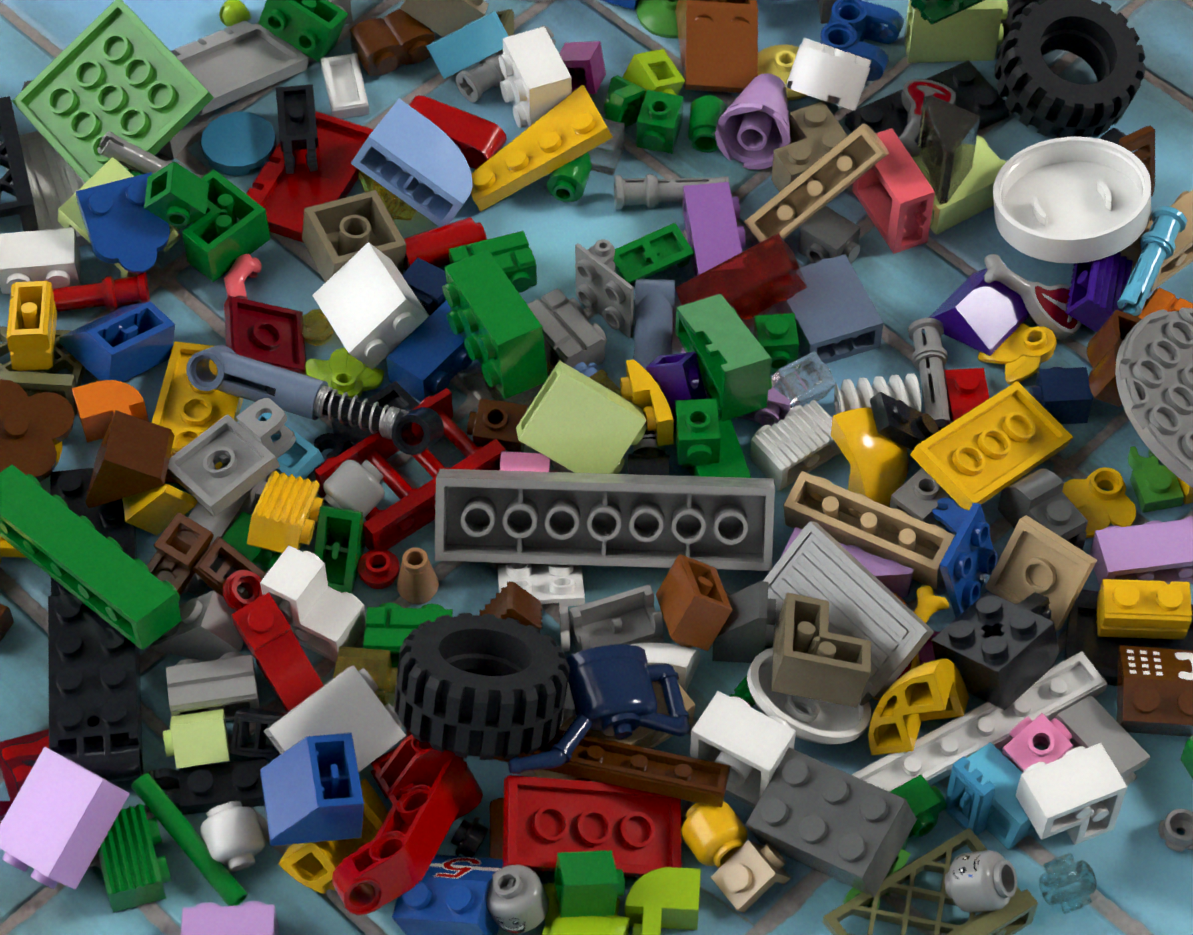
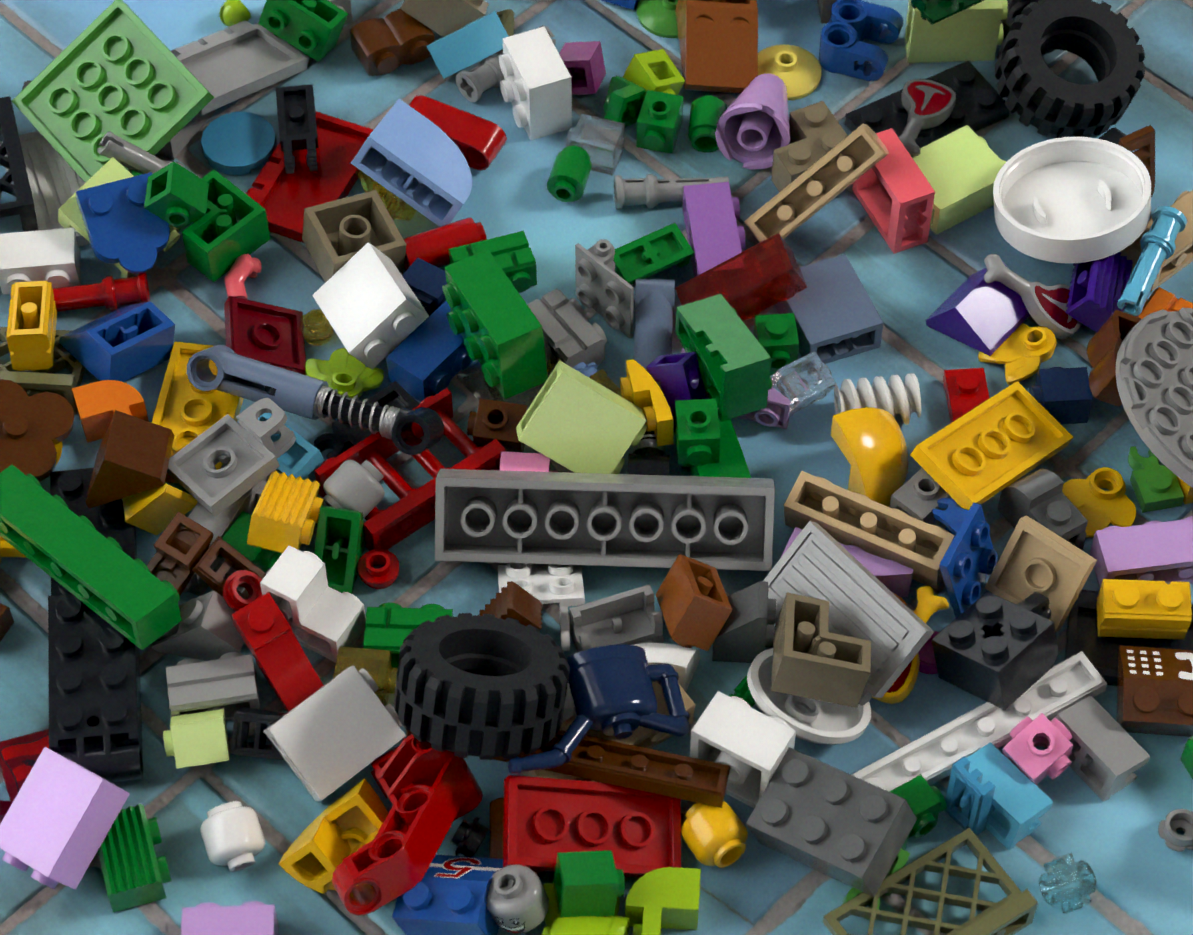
green piece [131,773,248,906] -> none
black hinge [145,758,268,815] -> none
blue slope [260,733,364,846] -> none
white tile [321,53,369,119] -> none
medium nougat cone [397,548,439,605] -> none
yellow wing [470,84,613,212] -> none
tan bracket [710,840,791,912] -> none
white brick [750,400,842,490] -> none
white brick [785,38,871,111] -> none
dark grey brick [798,206,861,264] -> none
yellow brick [868,659,969,756] -> none
black hinge [870,392,950,451] -> none
light grey pin [908,318,952,423] -> none
clear smoke slope [917,95,980,205] -> none
light grey head [945,850,1017,913] -> none
white brick [1016,743,1128,845] -> none

